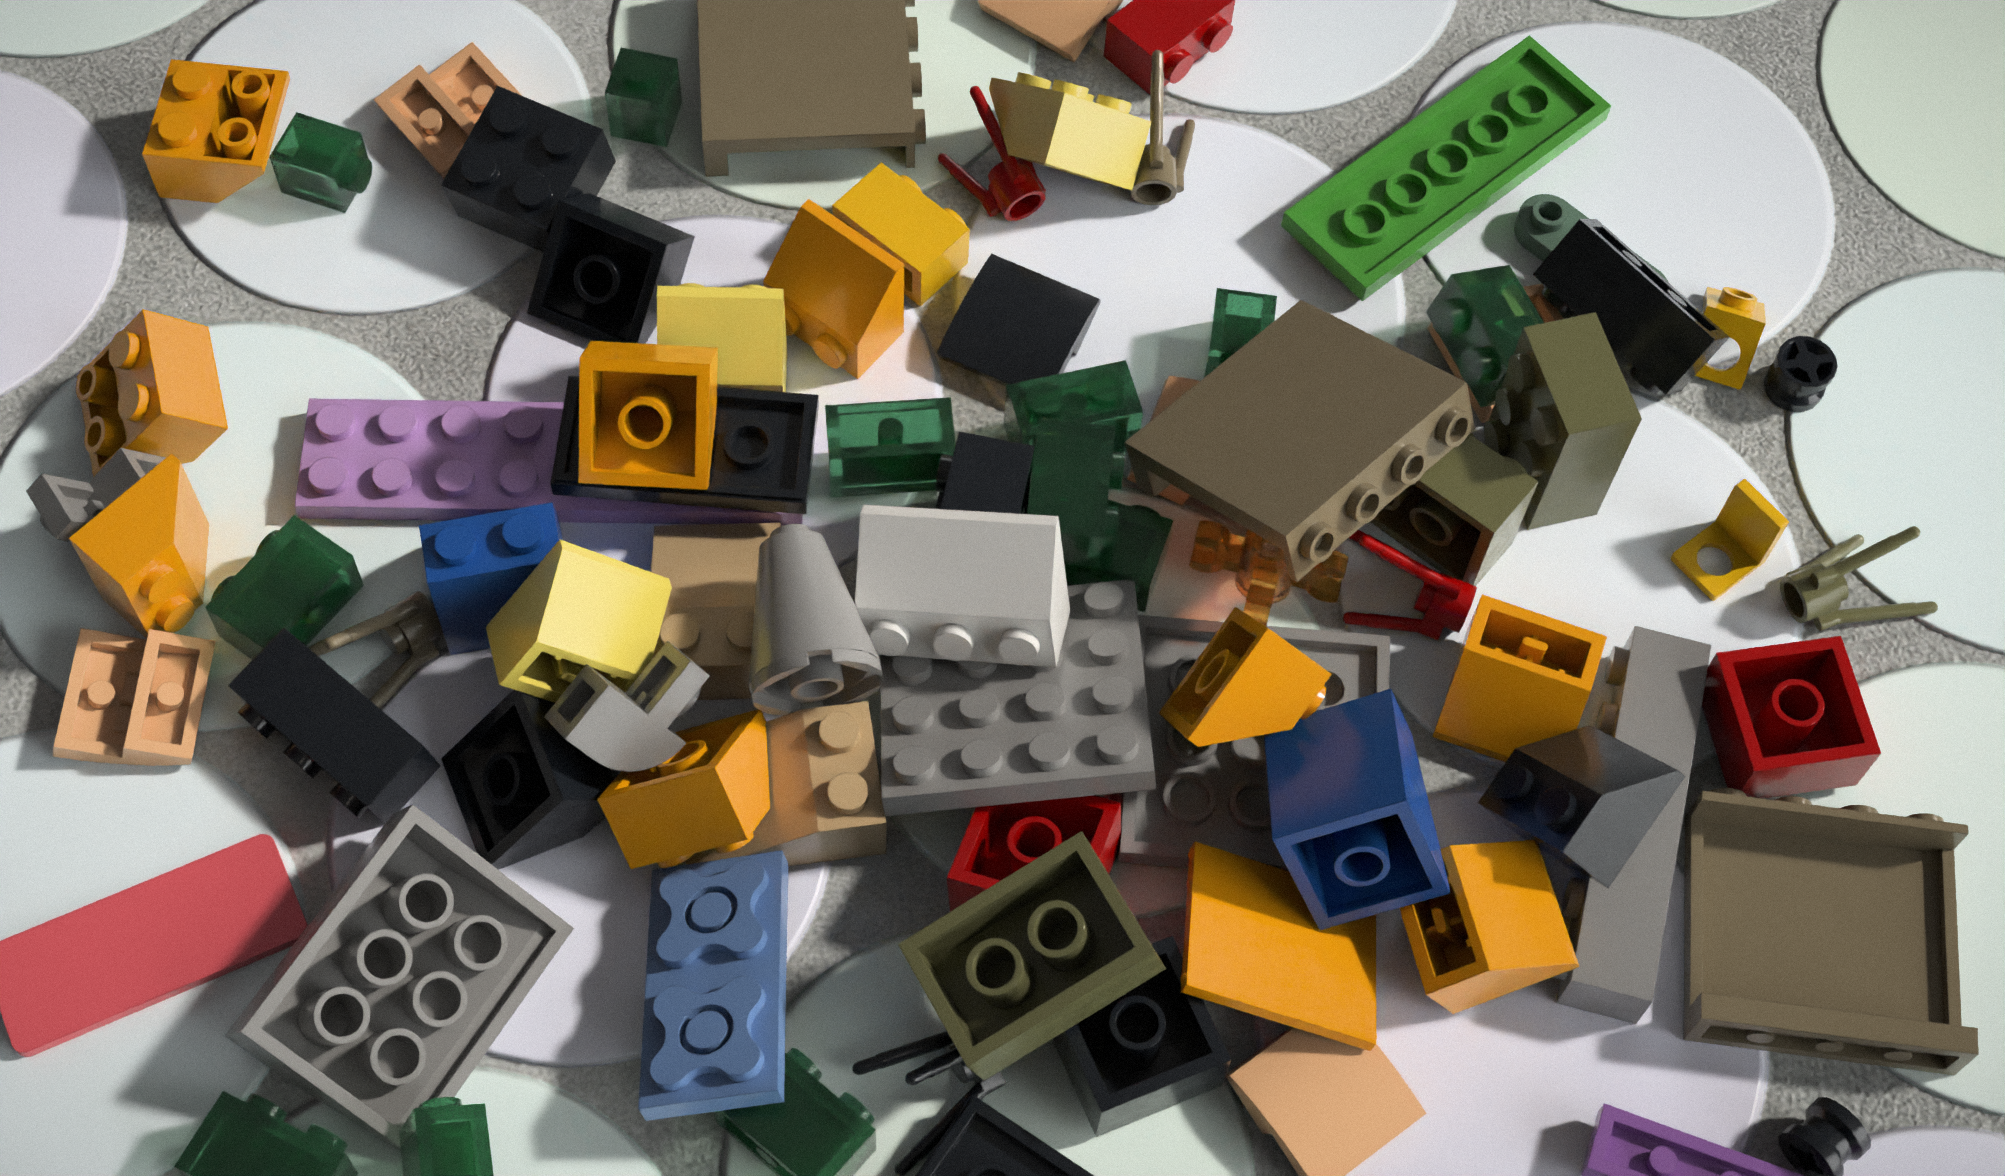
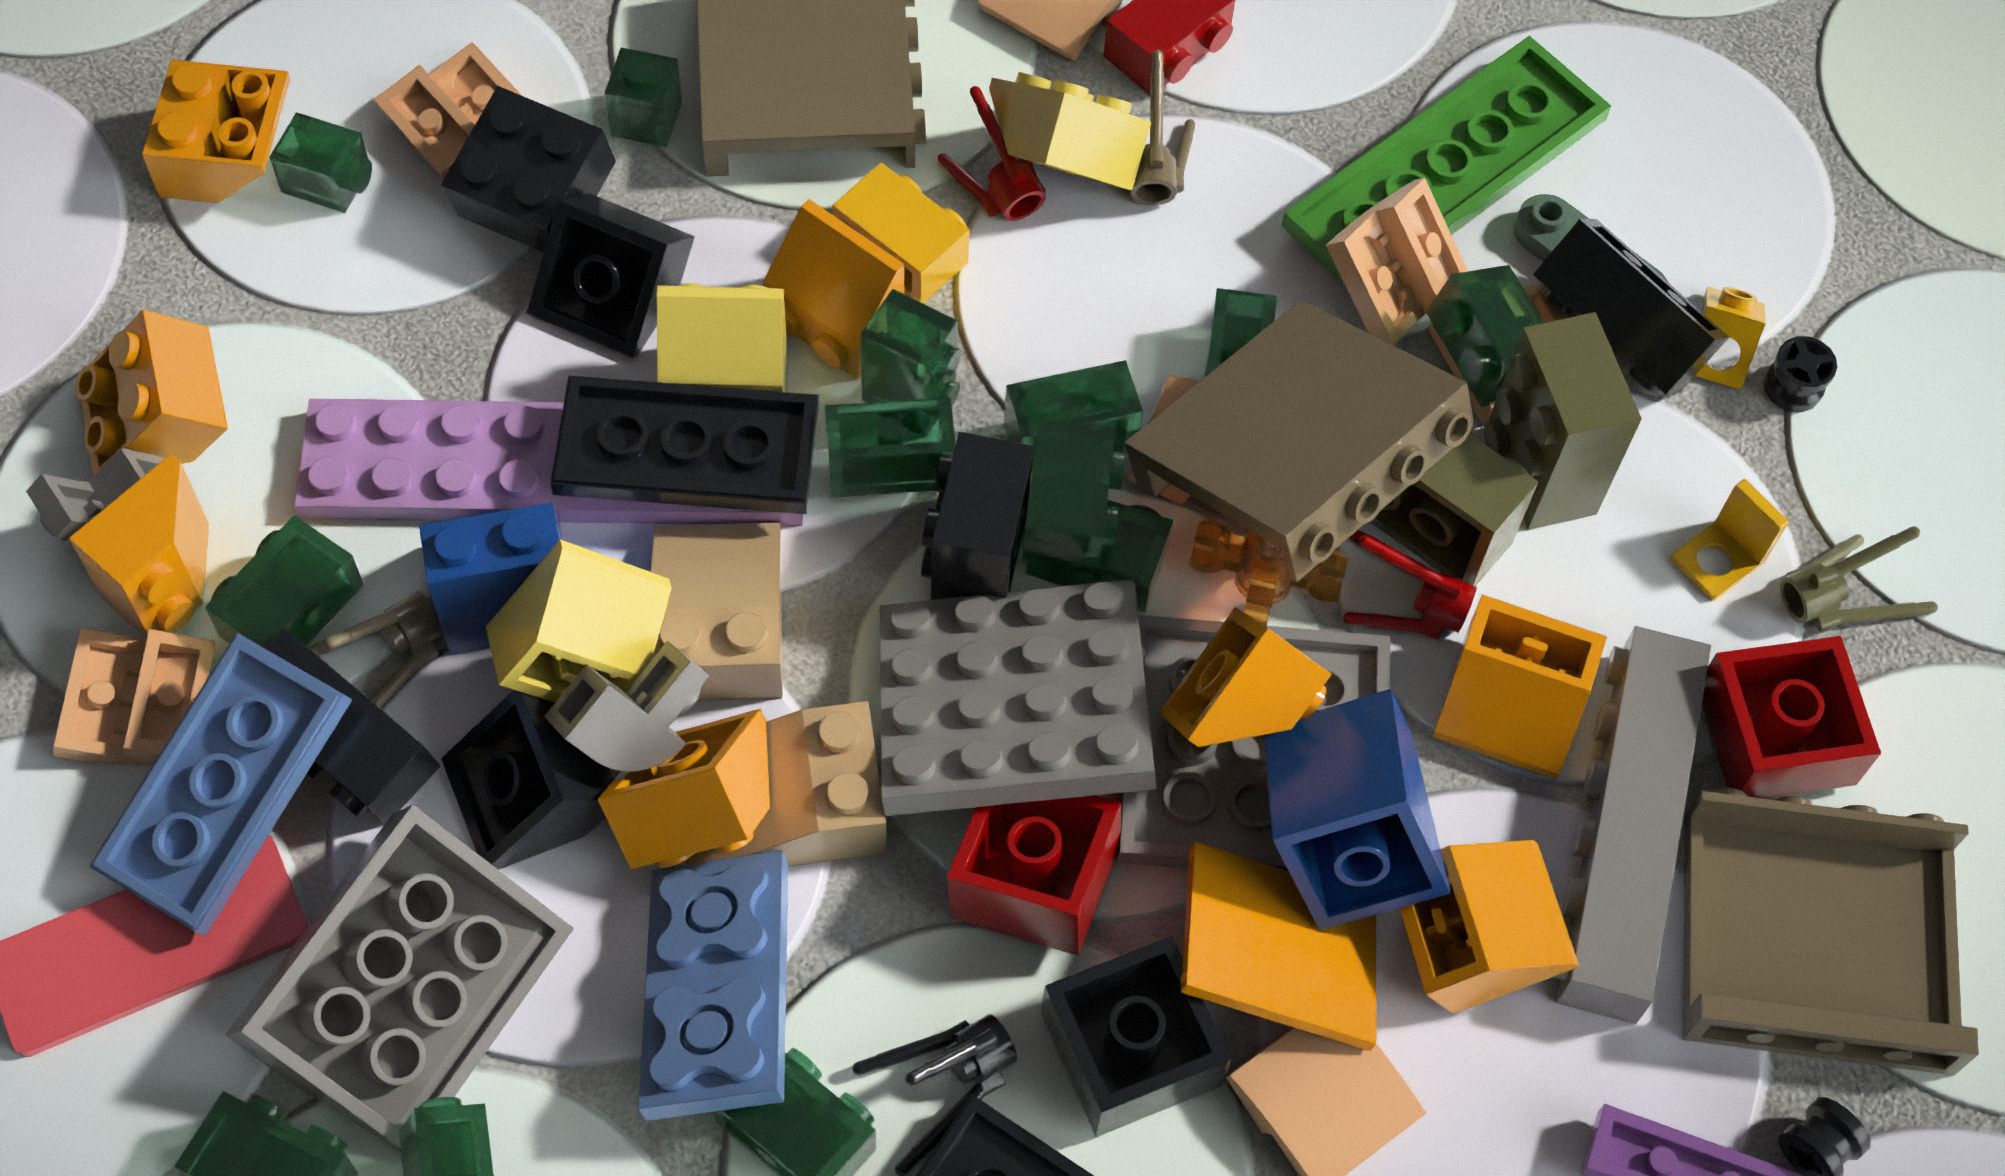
light orange slope [578,341,718,490] -> none
light grey cone [748,524,883,716] -> none
white slope [855,505,1070,667] -> none
olive brick [898,831,1166,1081] -> none
black slope [936,253,1101,405] -> none
black slope [1477,725,1686,888] -> none
none -> medium blue piece [89,633,352,936]
none -> clear green brick [861,289,962,432]
none -> light nougat slope [1326,178,1472,345]

